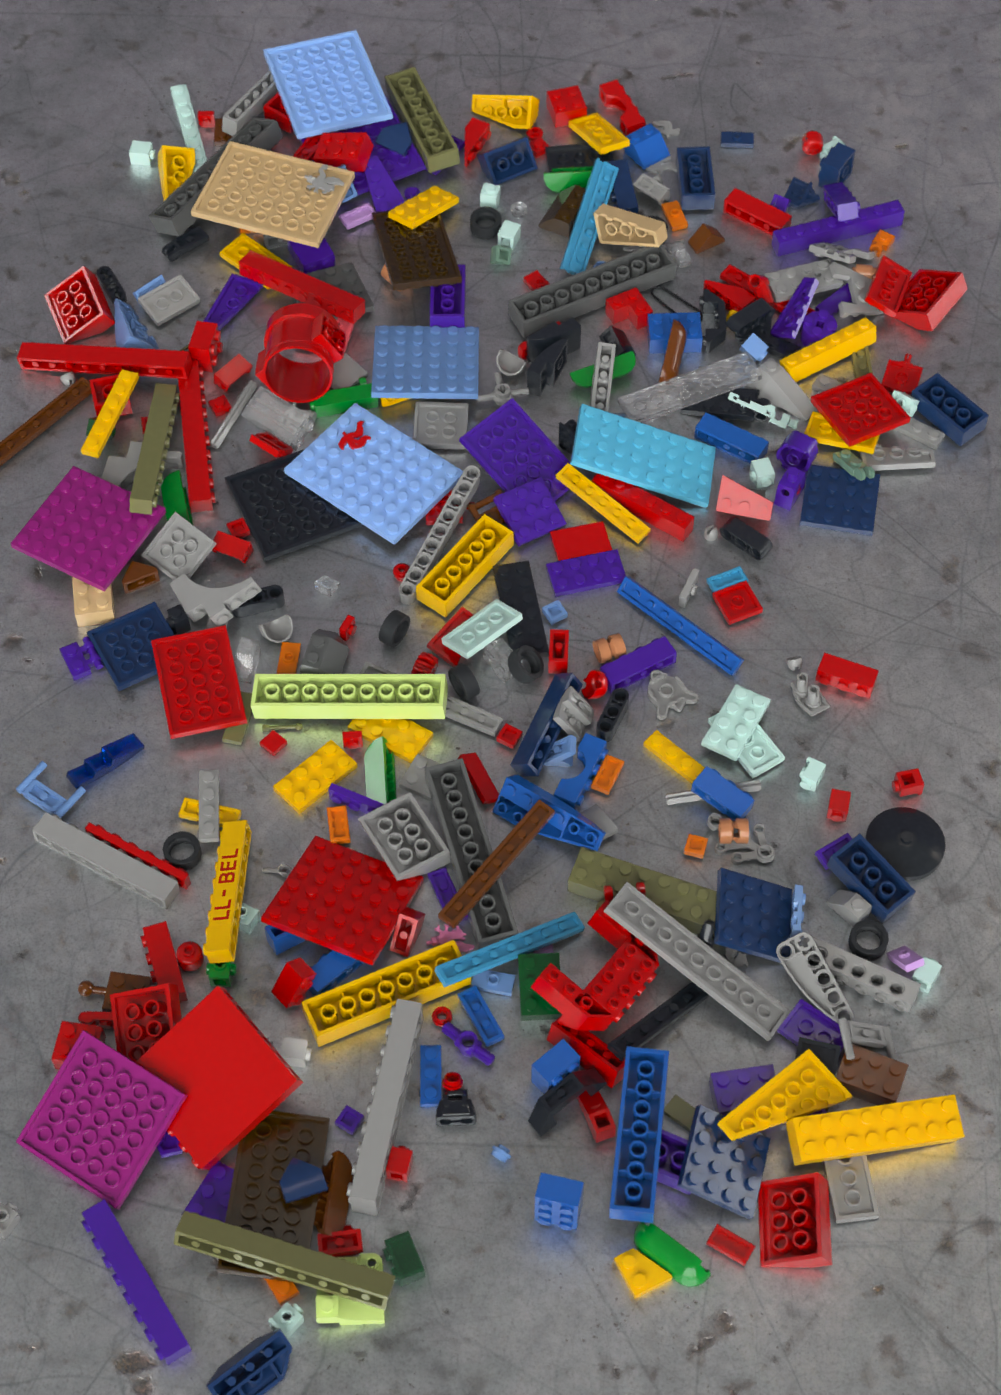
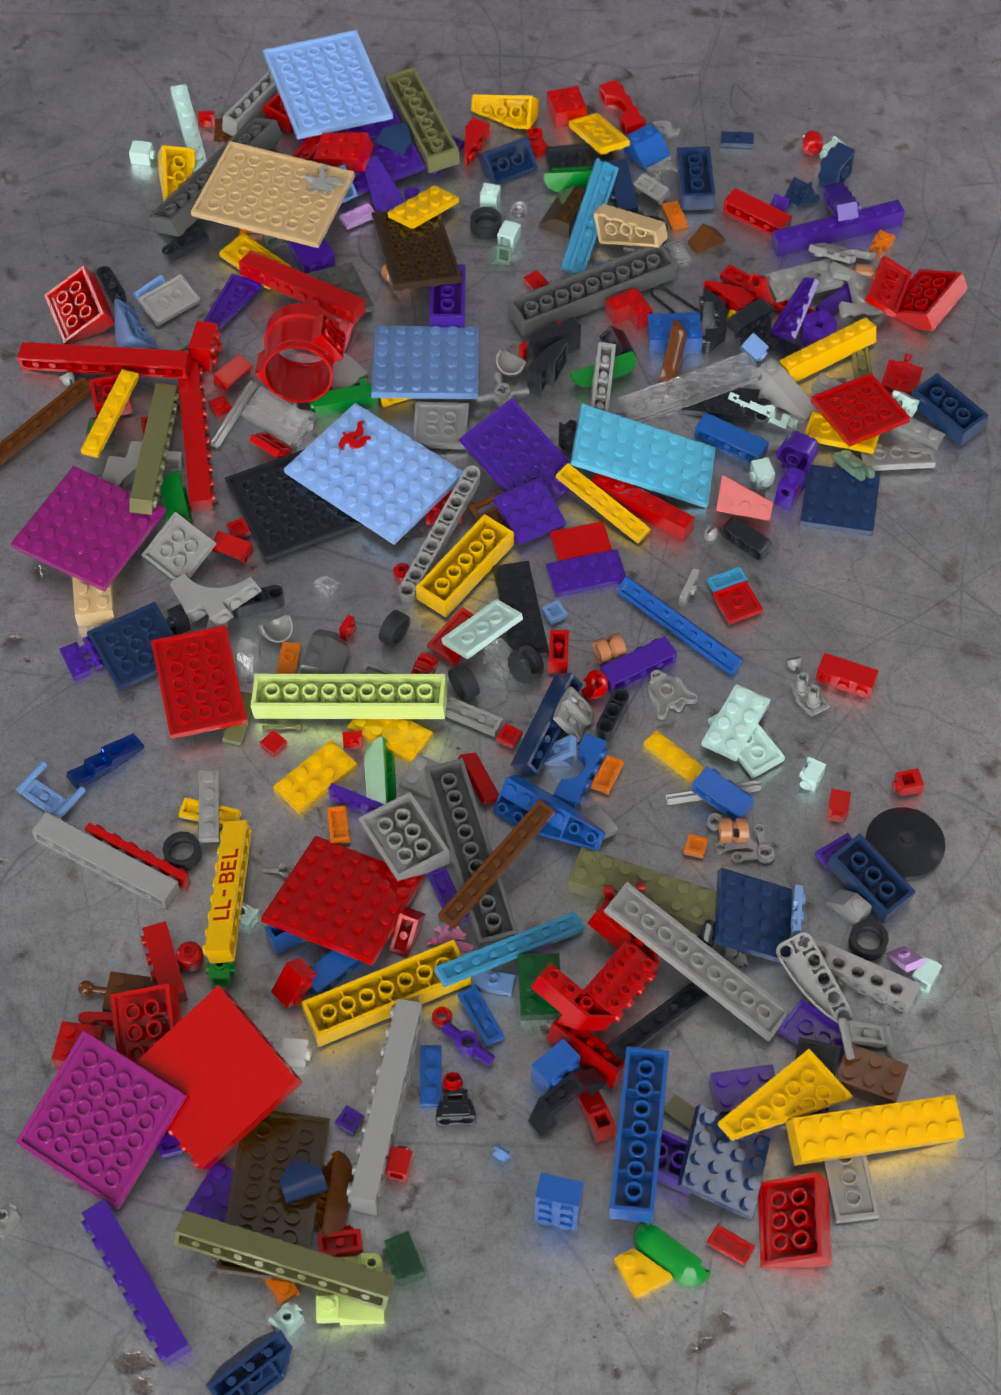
reddish brown slope [122,561,160,594] -> none

